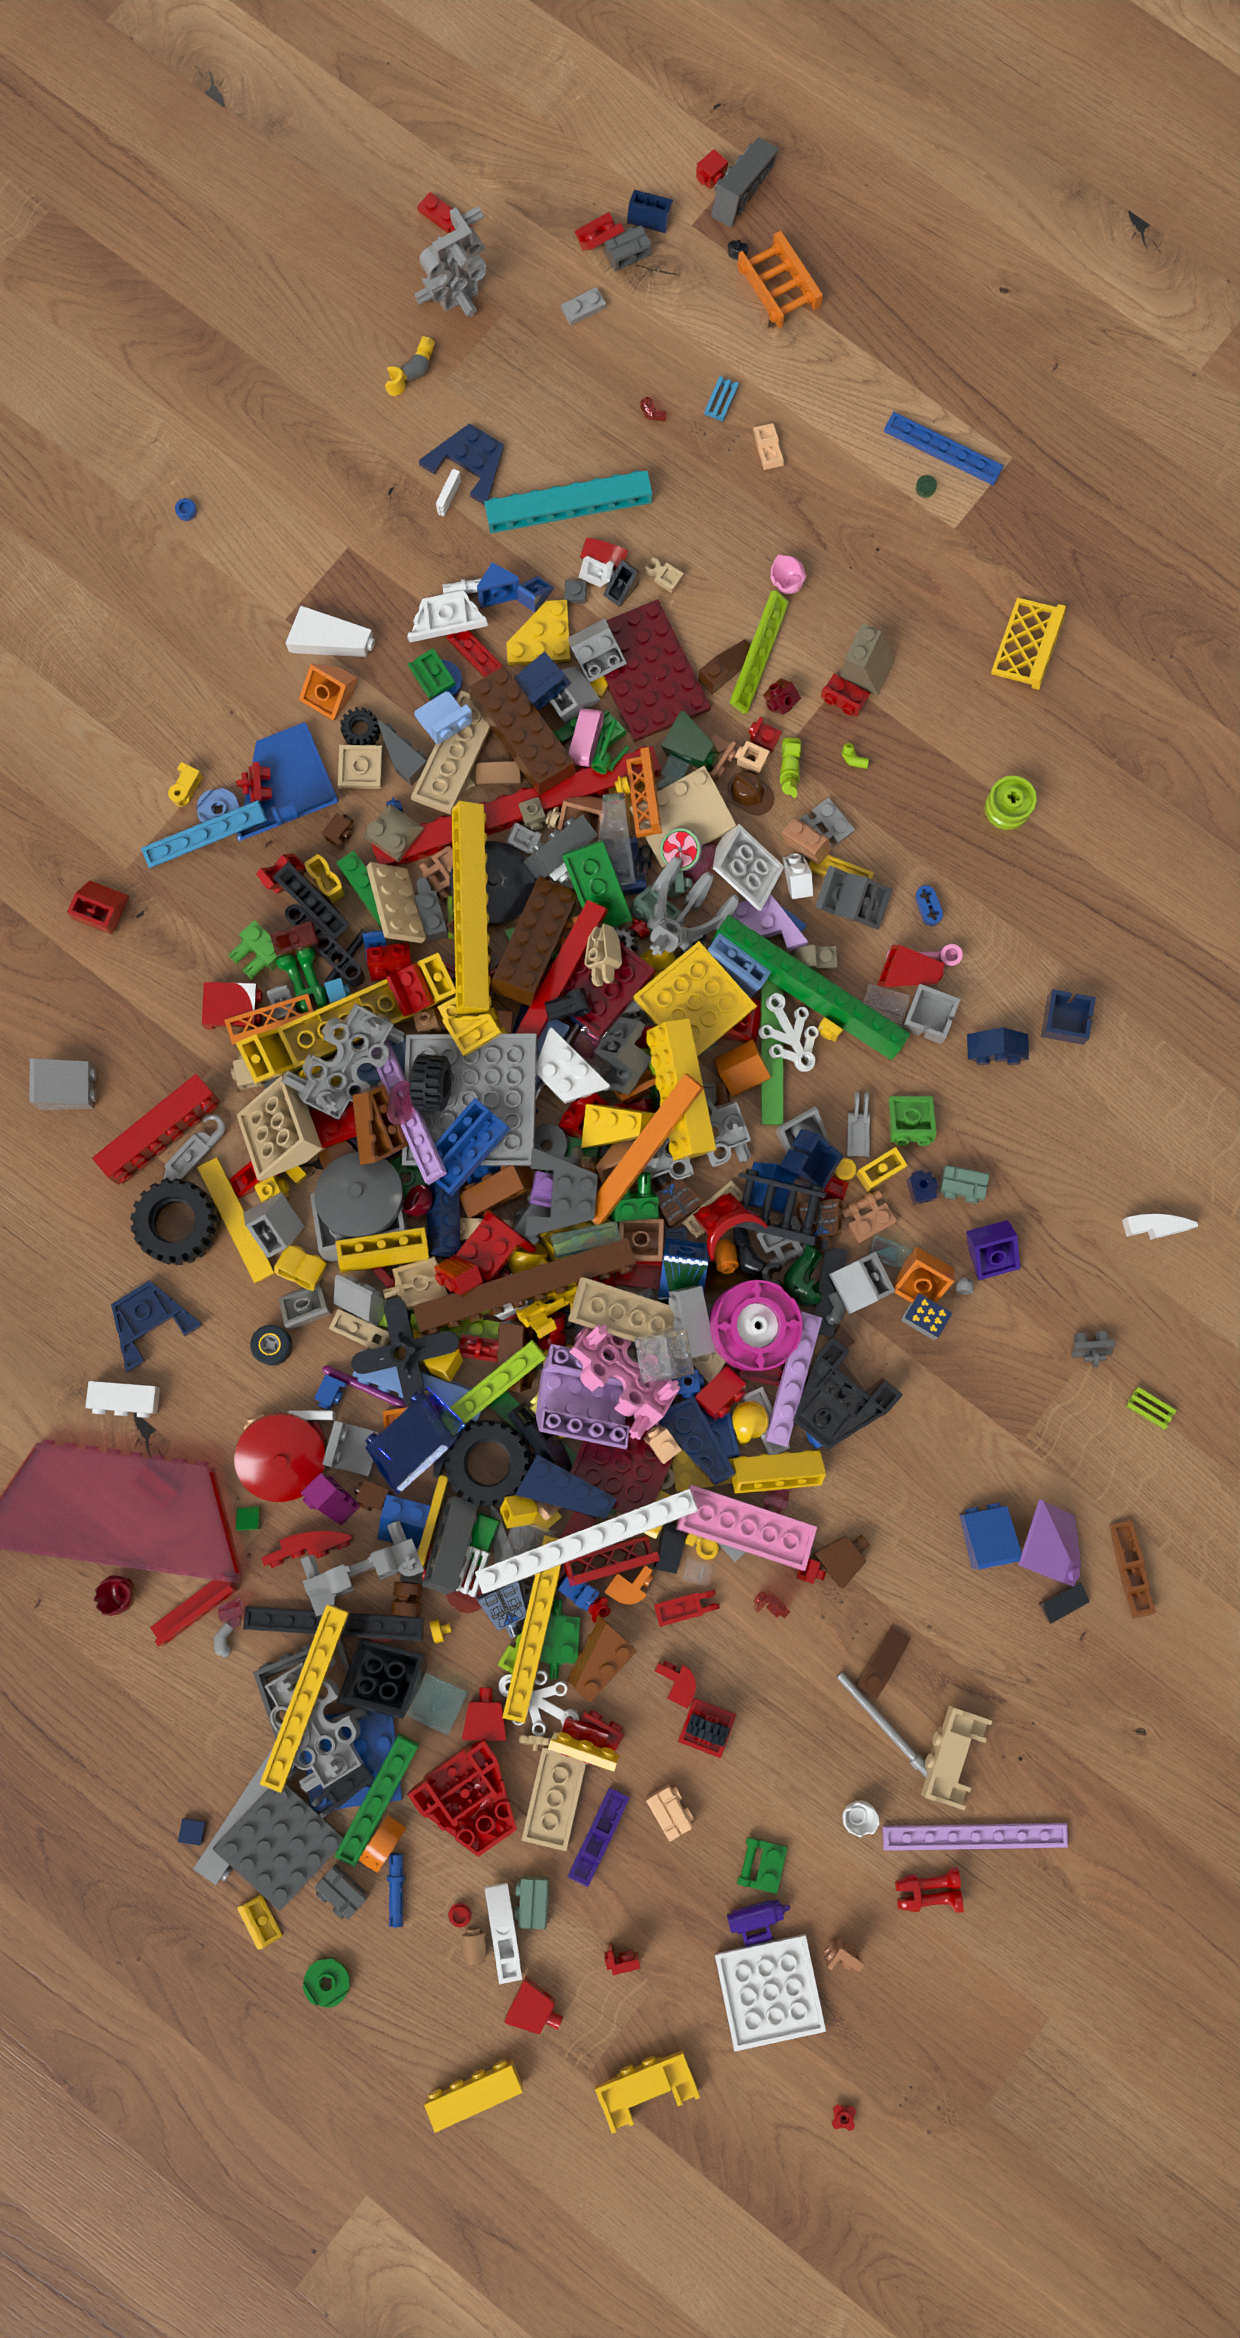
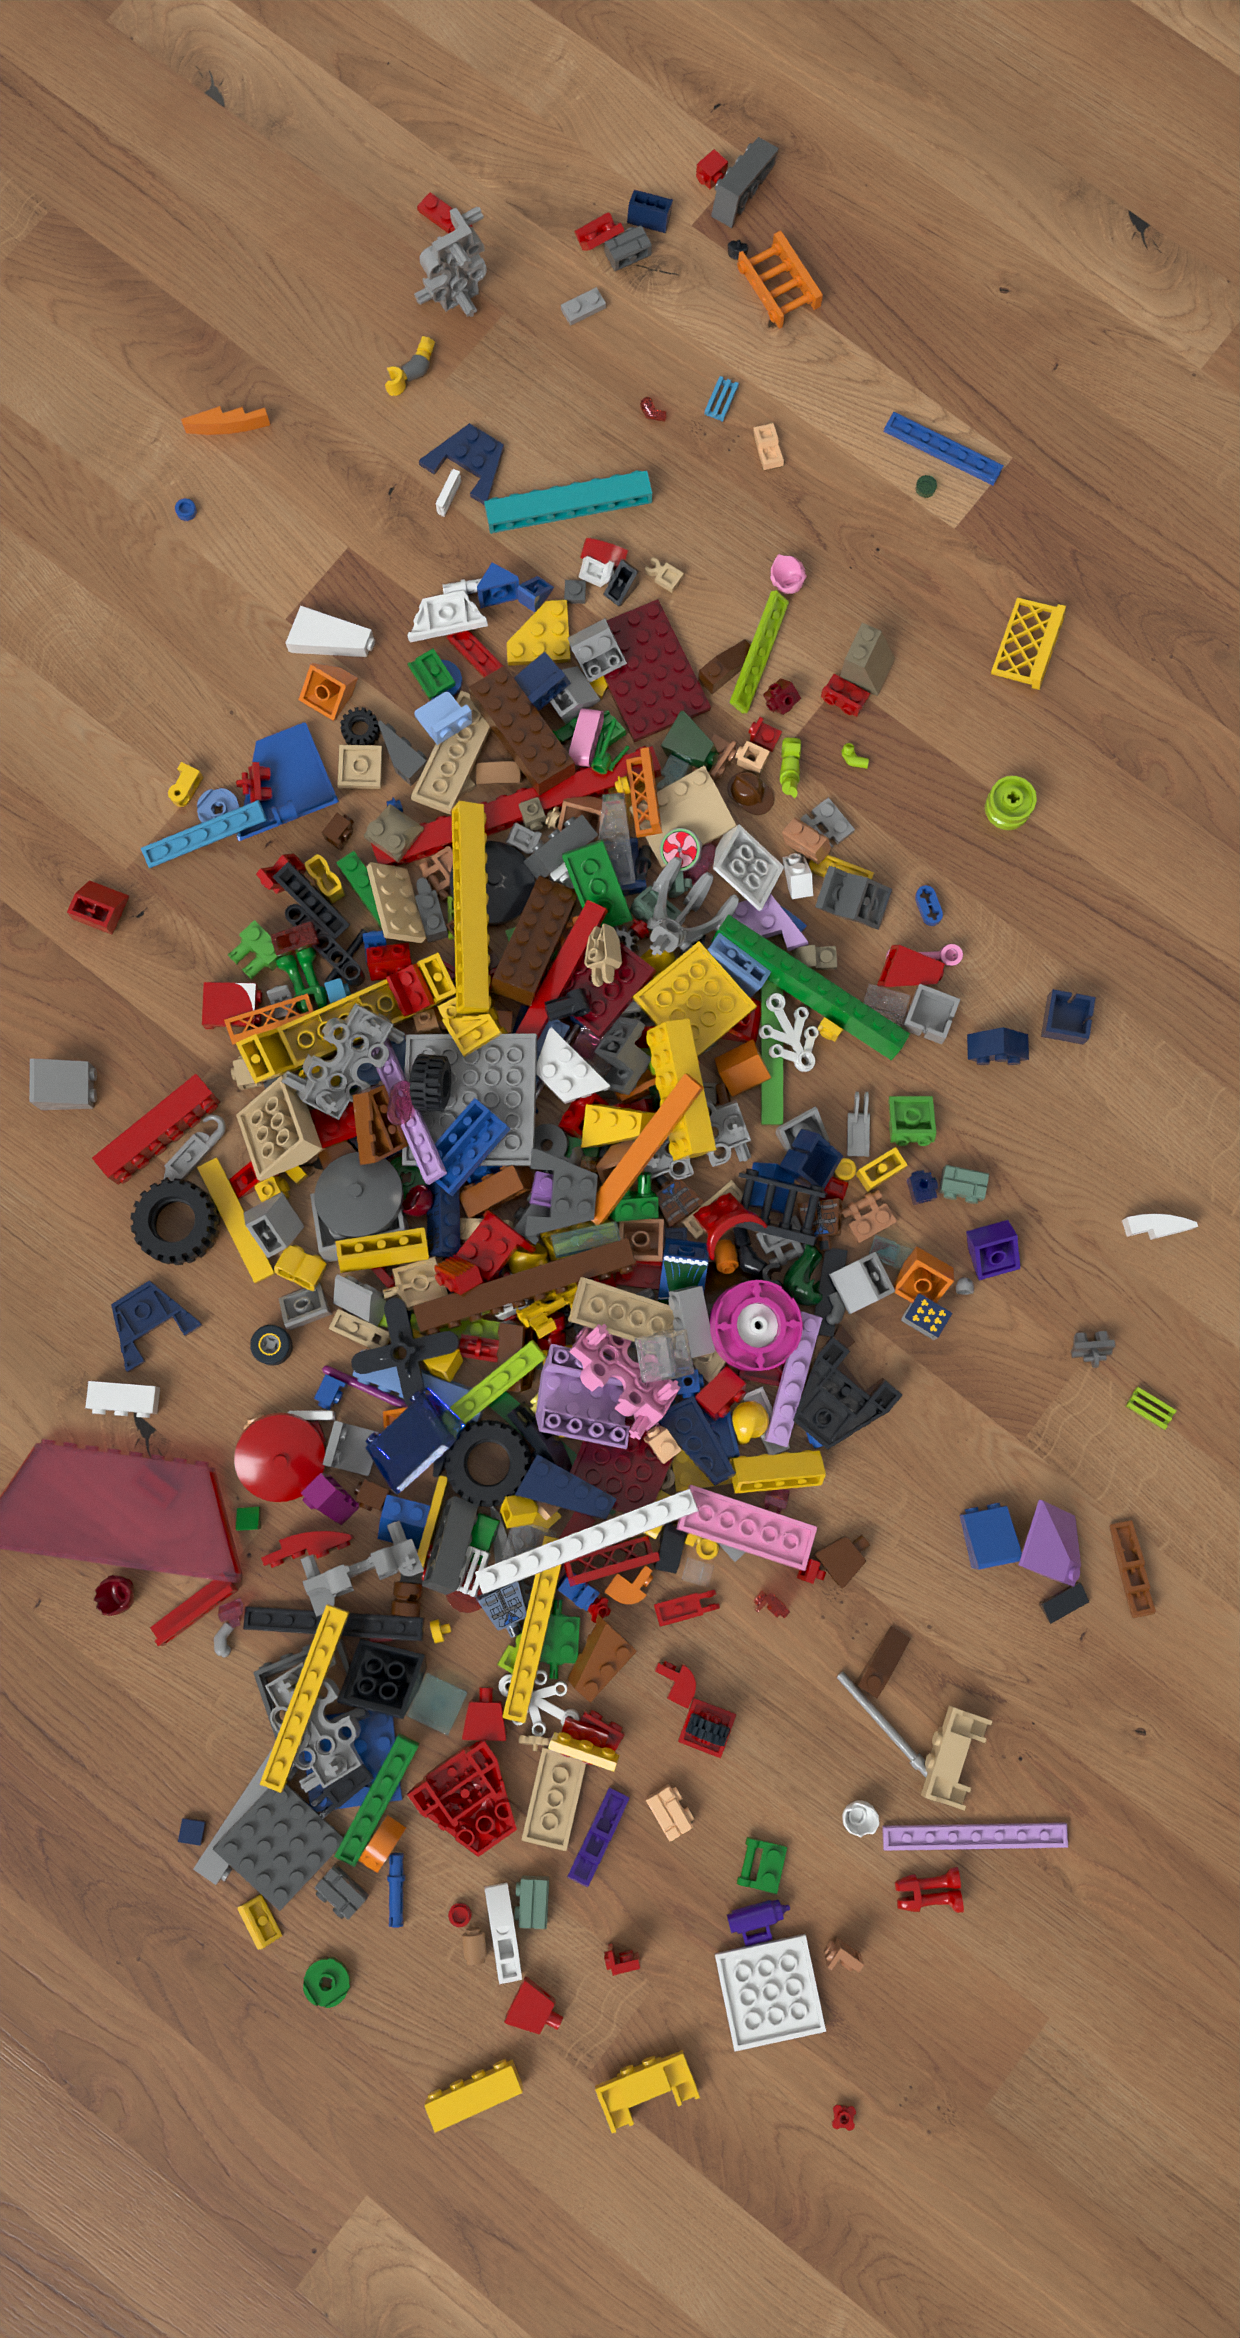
none -> orange slope [181,406,270,435]

